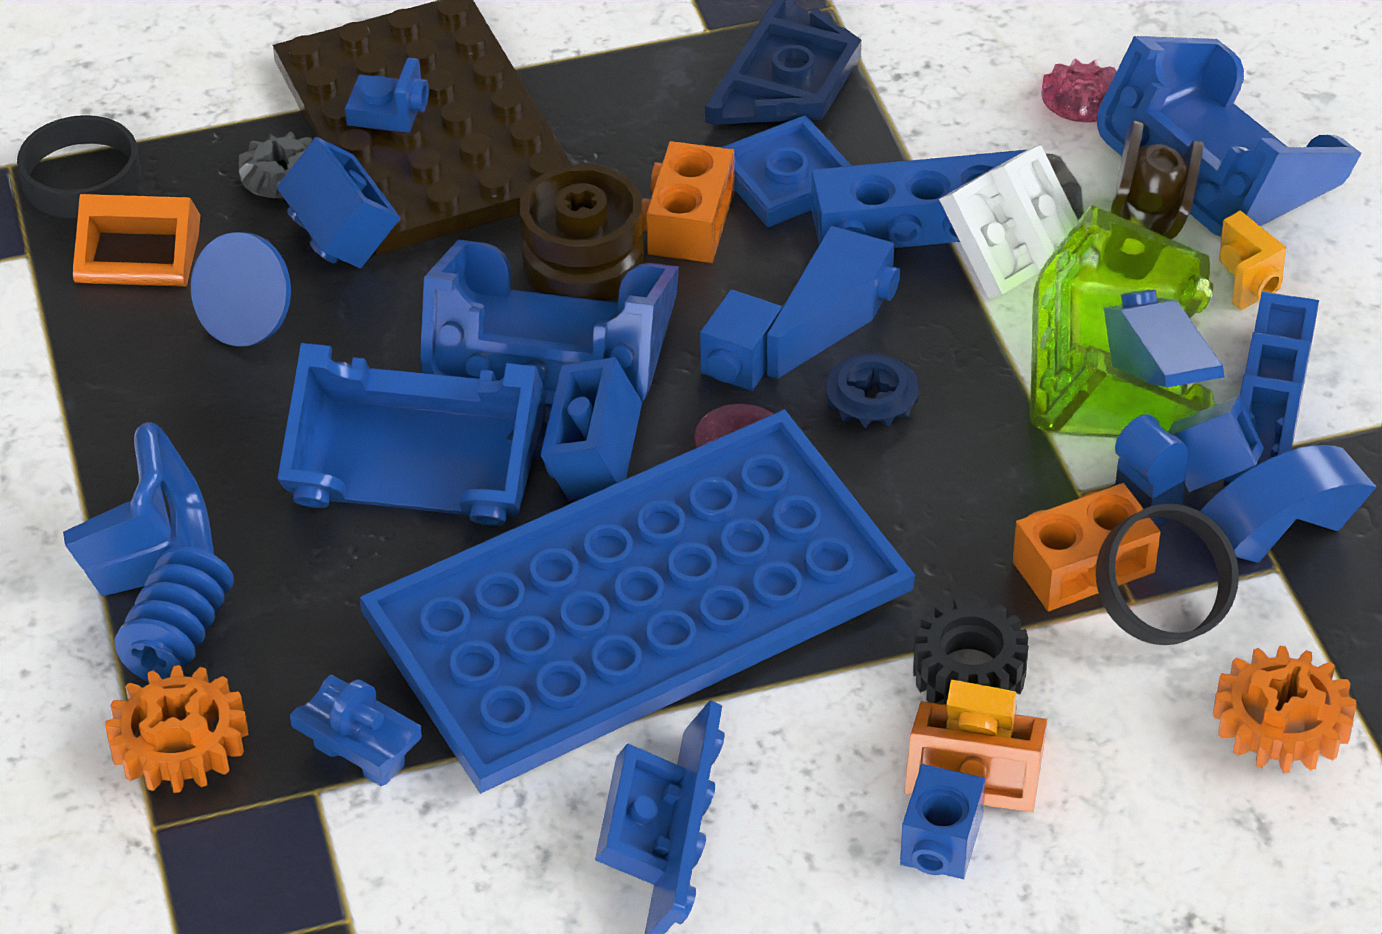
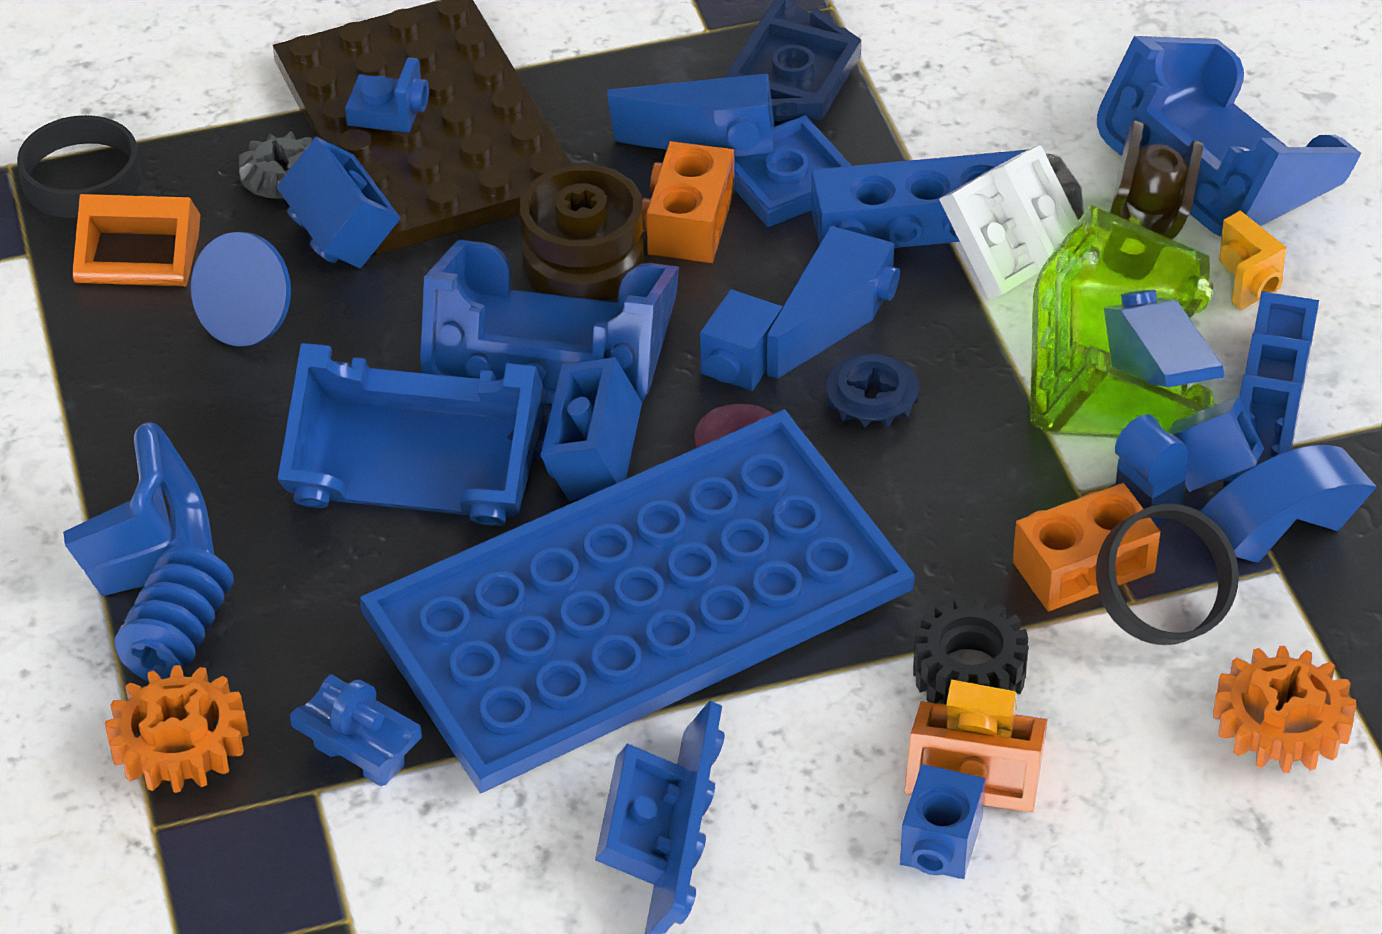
clear pink gear [1041,58,1116,122] -> none
none -> blue slope [607,74,774,157]

